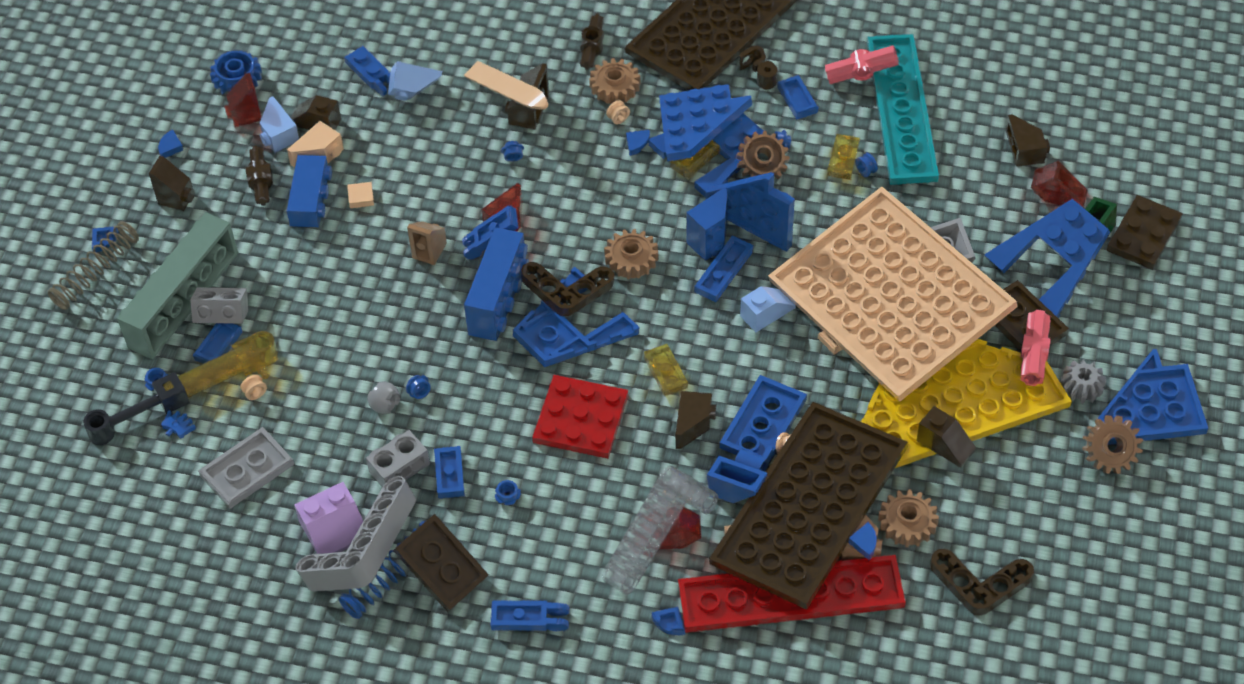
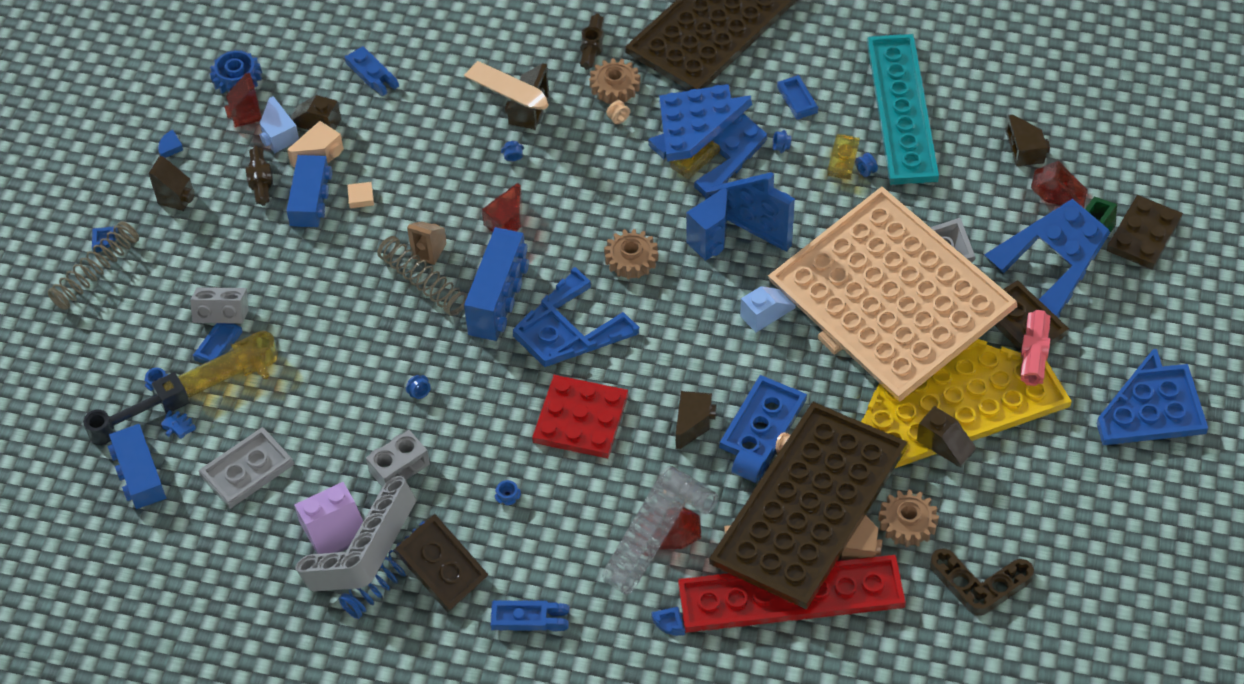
sand green brick [117,212,239,360] -> none
light nougat bush [240,375,267,400] -> none
light grey piece [367,381,400,414] -> none
light blue slope [388,61,442,100] -> none
blue plate [434,446,465,499] -> none
blue hinge [462,205,518,260] -> none
dark brown beam [521,262,615,317] -> none
blue tile [626,130,650,156] -> none
clear yellow plate [644,344,688,396] -> none
blue plate [694,236,754,302] -> none
blue slope [707,456,767,503] -> none
medium nougat gear [736,131,790,179] -> none
dark brown leg [739,46,778,90] -> none
coral piece [825,45,899,84] -> none
blue tile [849,522,877,560] -> none
light grey gear [1060,359,1106,404] -> none
medium nougat gear [1082,415,1143,474] -> none
none -> blue brick [108,424,167,509]
none -> dark tan piece [377,236,468,316]

